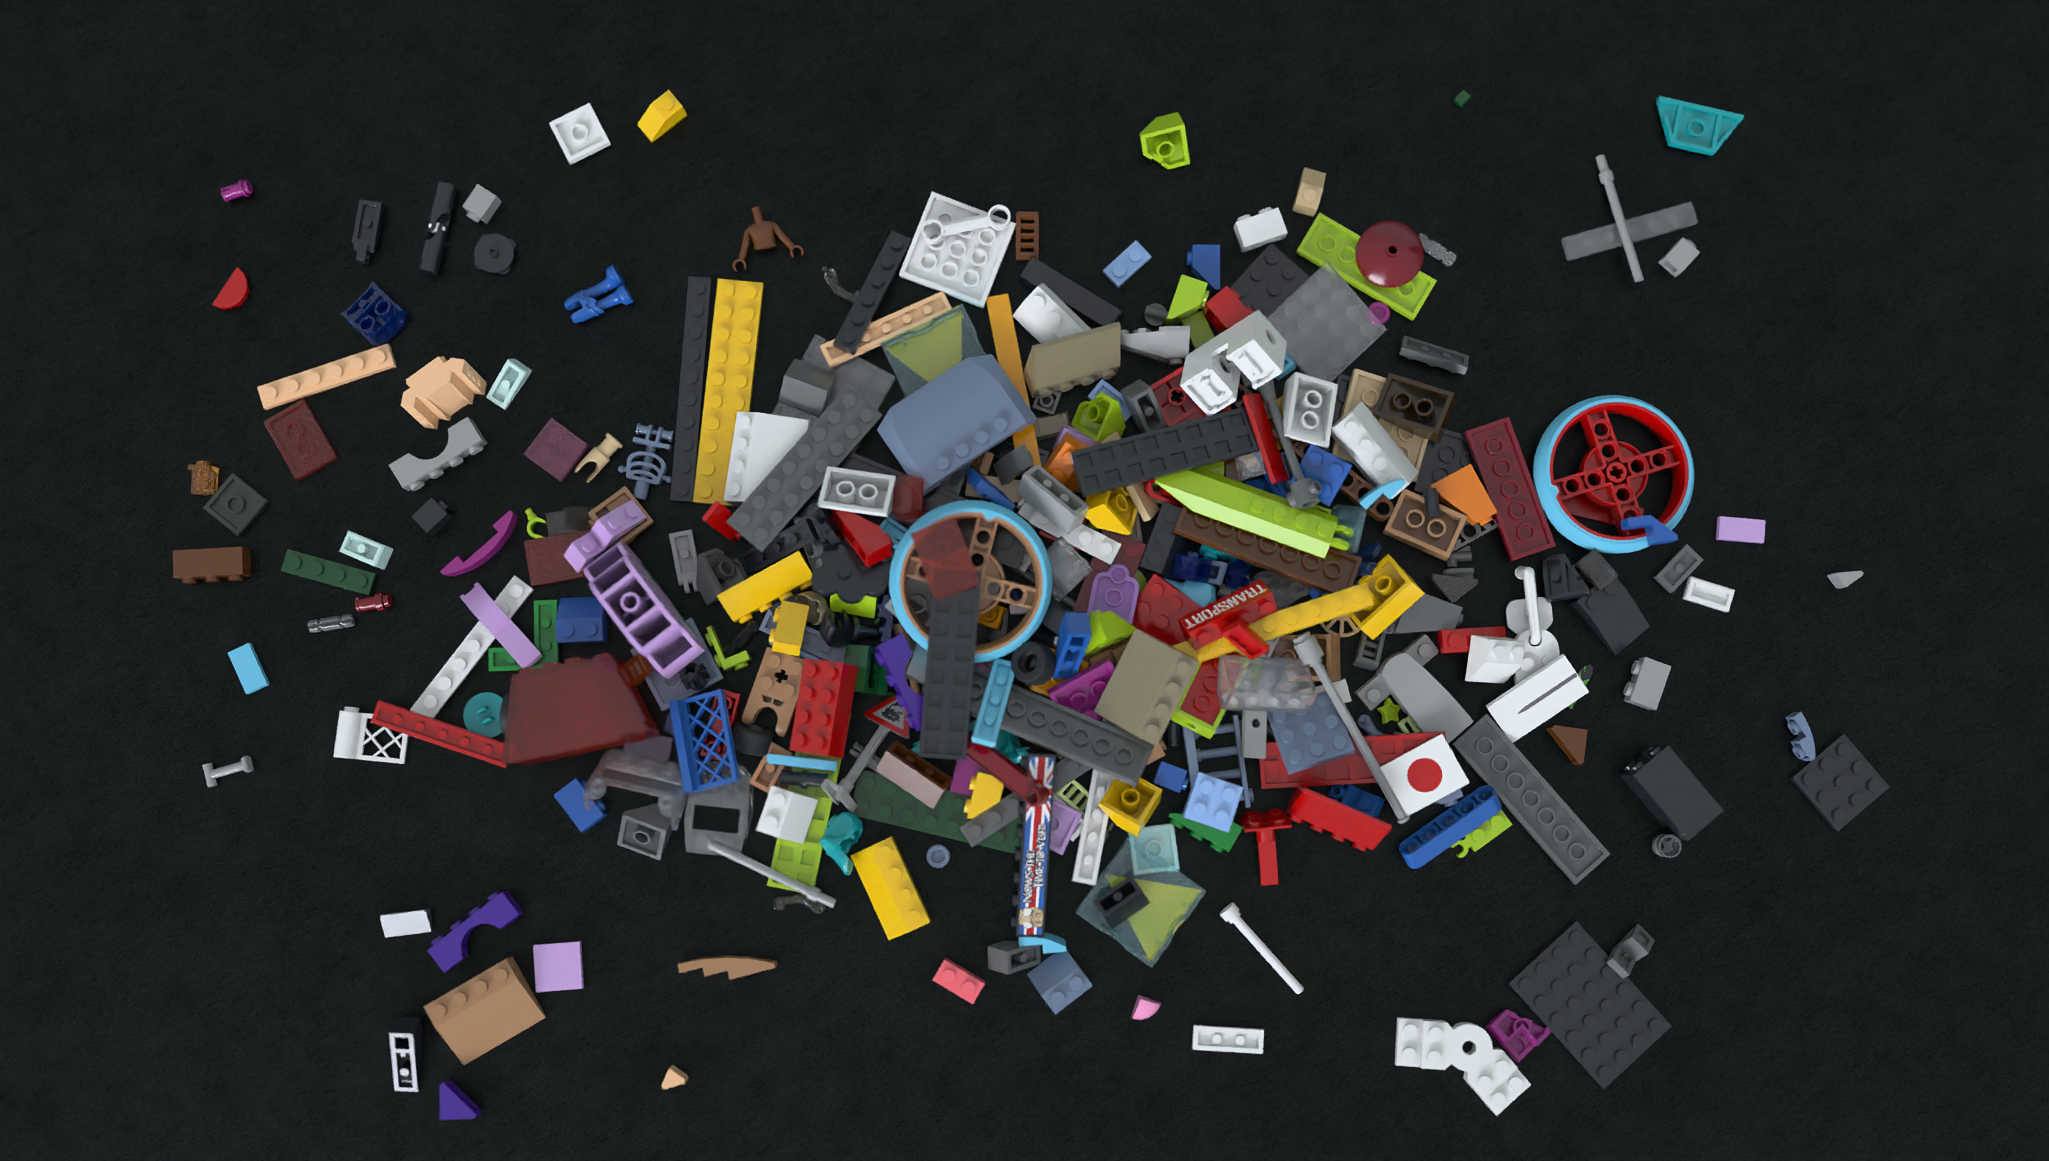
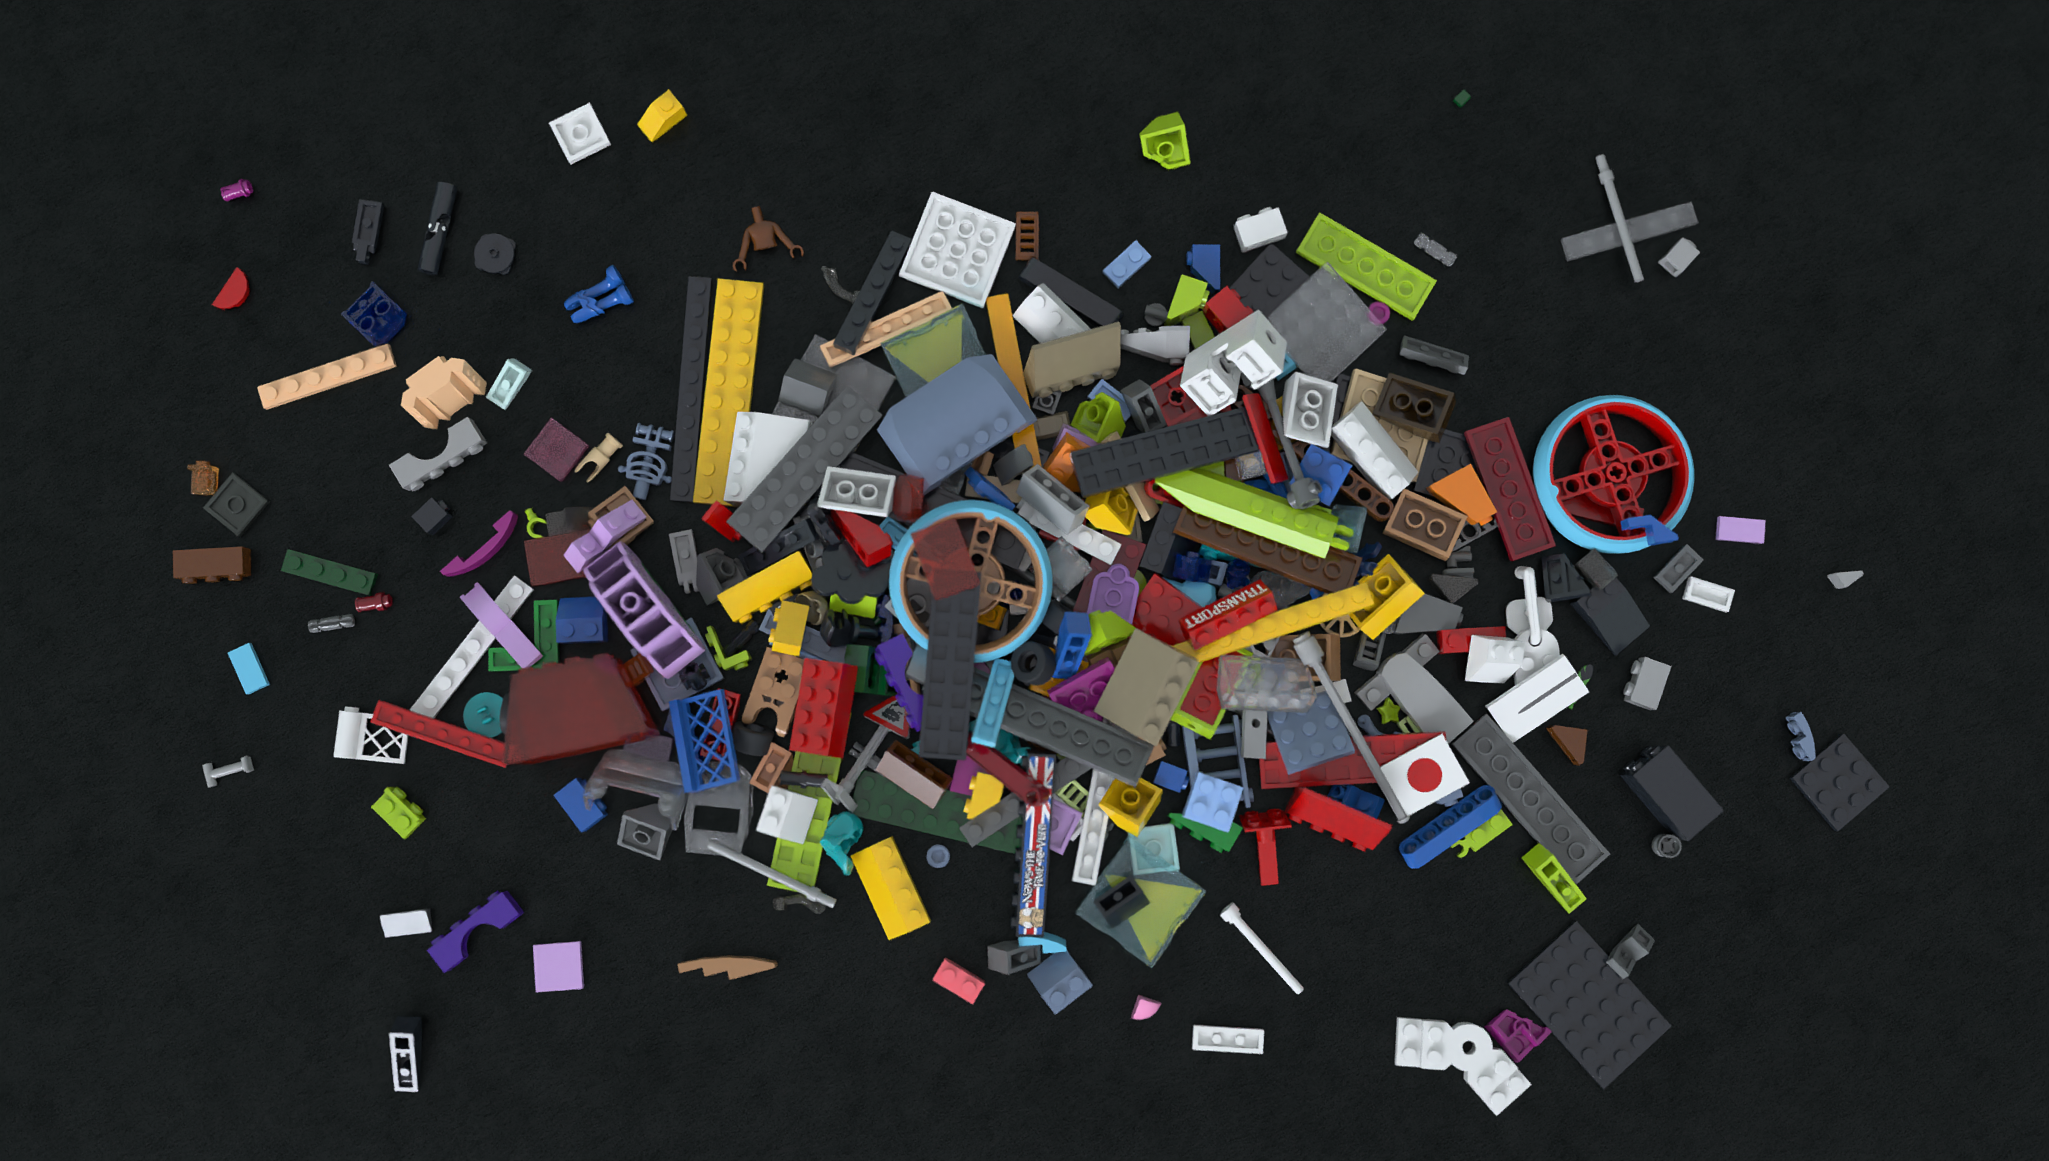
clear red tile [263,399,338,481] -> none
light aqua slope [339,531,393,569] -> none
medium nougat slope [424,956,546,1065] -> none
dark purple slope [440,1079,482,1120] -> none
light grey brick [462,184,502,224] -> none
light nougat slope [661,1065,689,1089] -> none
medium azure tile [766,753,837,771] -> none
white piece [921,205,1011,245] -> none
red plate [1221,619,1270,660] -> none
tan slope [1292,167,1326,217] -> none
dark red dish [1355,221,1424,288] -> none
medium azure slope [1358,477,1406,509] -> none
black pin [1421,488,1441,518] -> none
teal wing [1656,96,1744,156] -> none
none -> lime bracket [371,787,426,839]
none -> lime slope [1522,843,1586,914]

